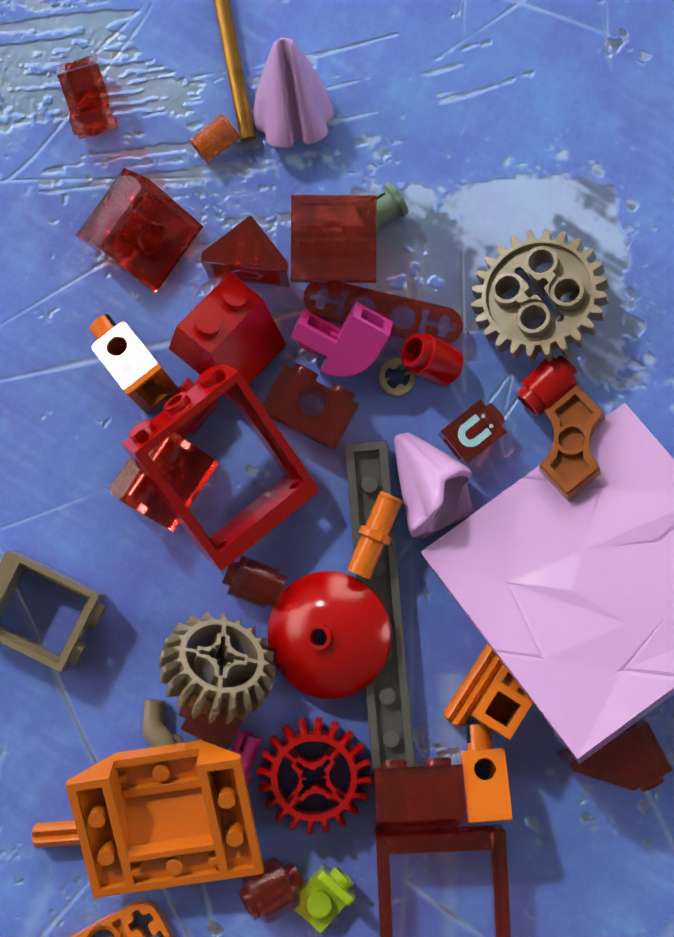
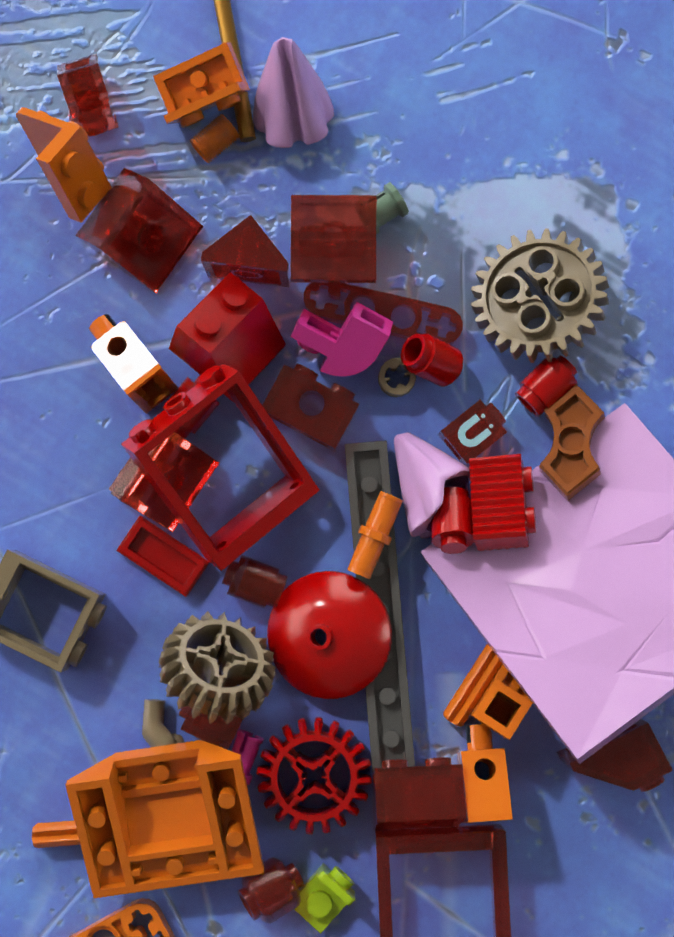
none -> orange bracket [16,107,112,223]
none -> red tile [116,516,210,597]
none -> orange bracket [153,42,250,128]
none -> red brick [431,487,474,554]
none -> red brick [469,454,536,551]

